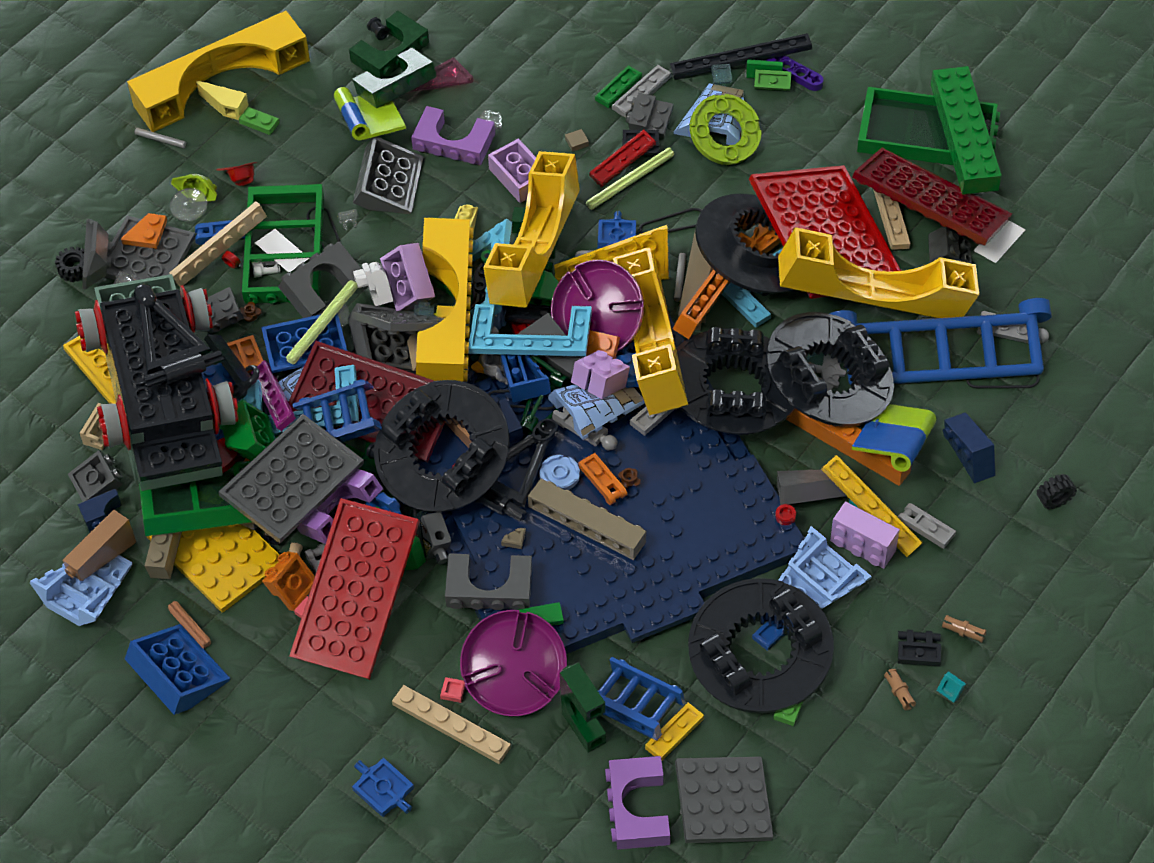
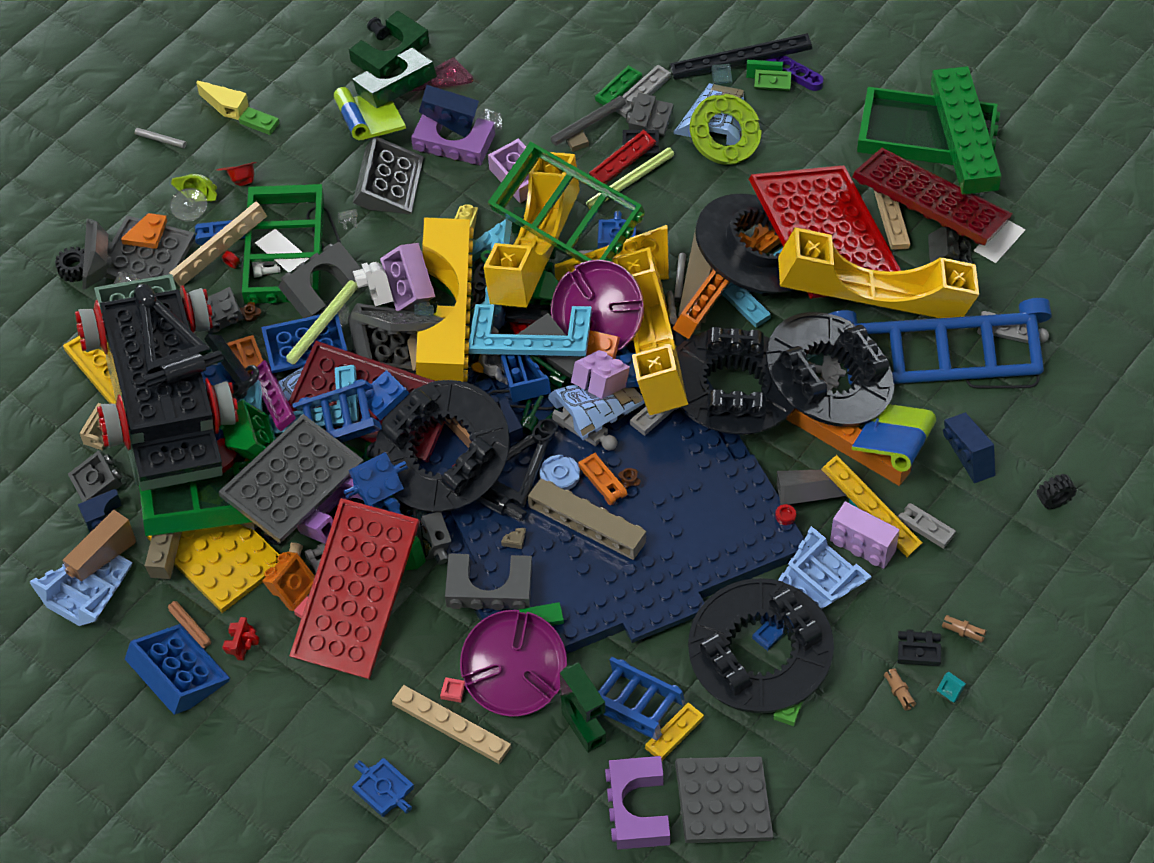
yellow arch [127,11,310,132] -> none
black piece [639,208,702,234] -> none
none -> red hips [223,617,260,660]
none -> blue plate [344,452,408,506]
none -> blue plate [365,370,409,420]
none -> dark blue wedge [419,85,479,138]
none -> green window [488,141,645,263]
none -> dark grey axle [551,96,626,146]
none -> dark grey bar [666,291,677,325]

